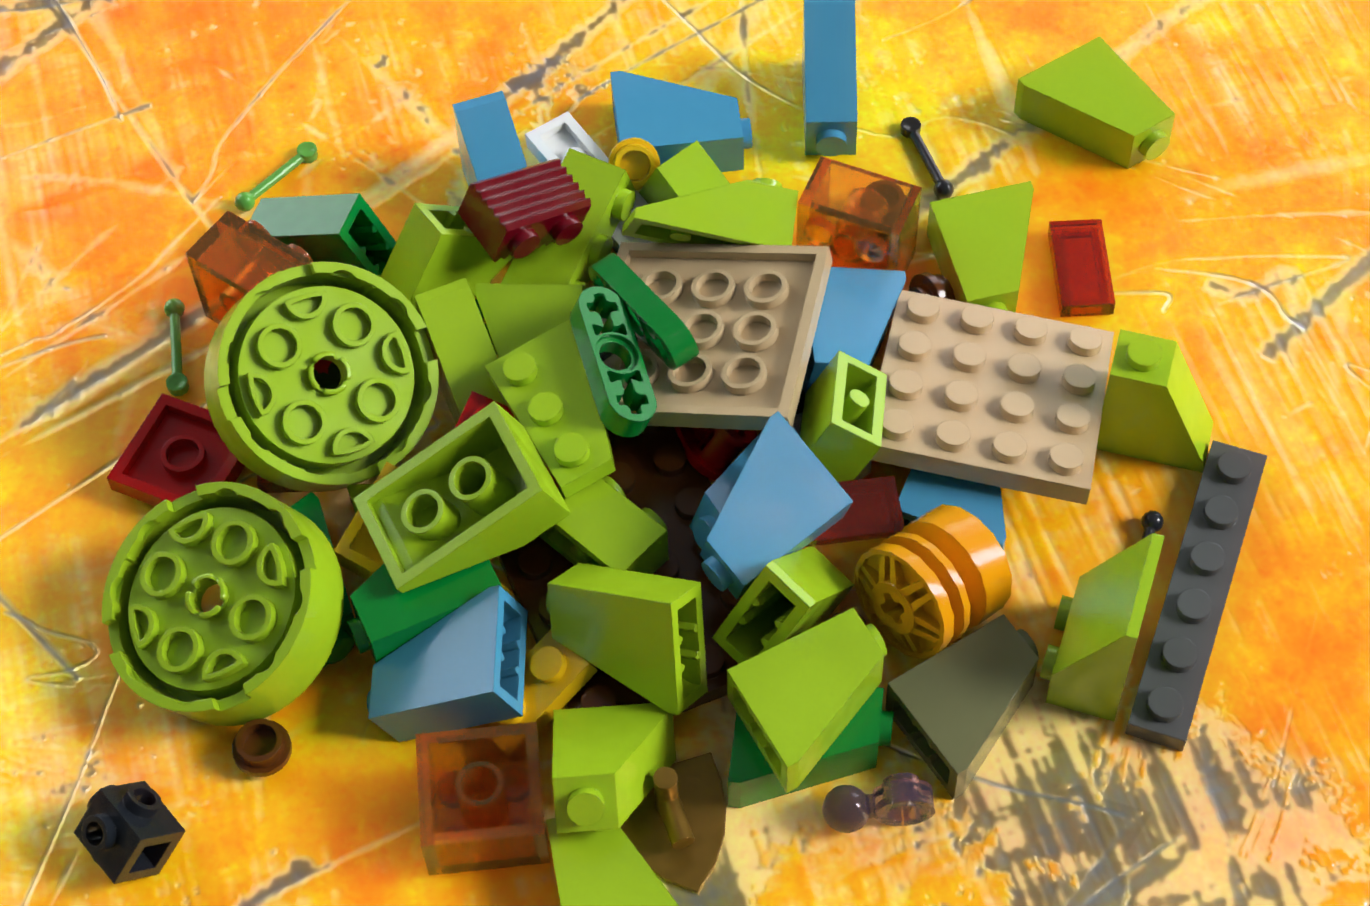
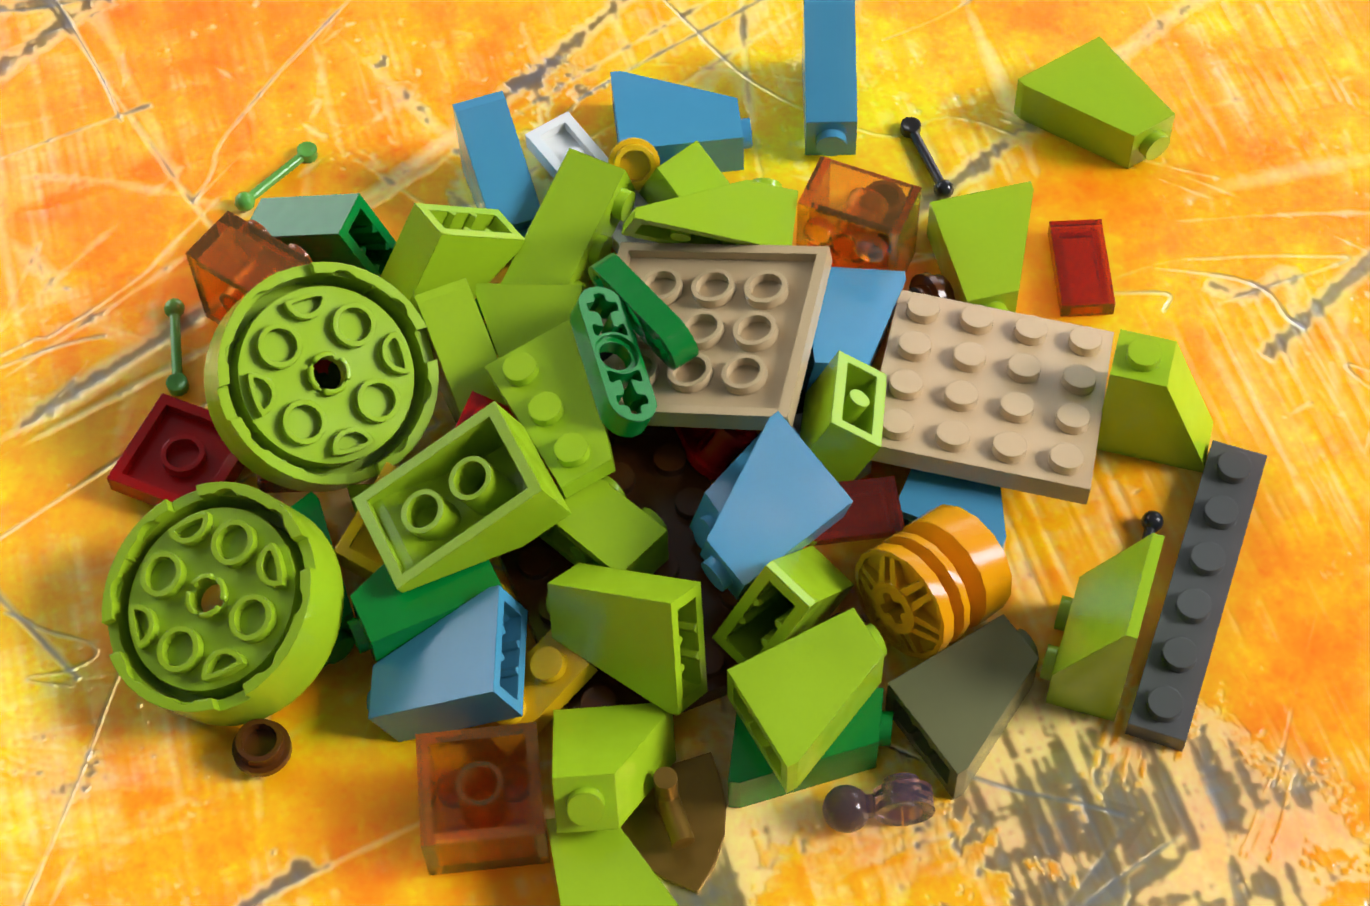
black brick [73,781,185,884] -> none
dark red brick [457,159,591,262] -> none

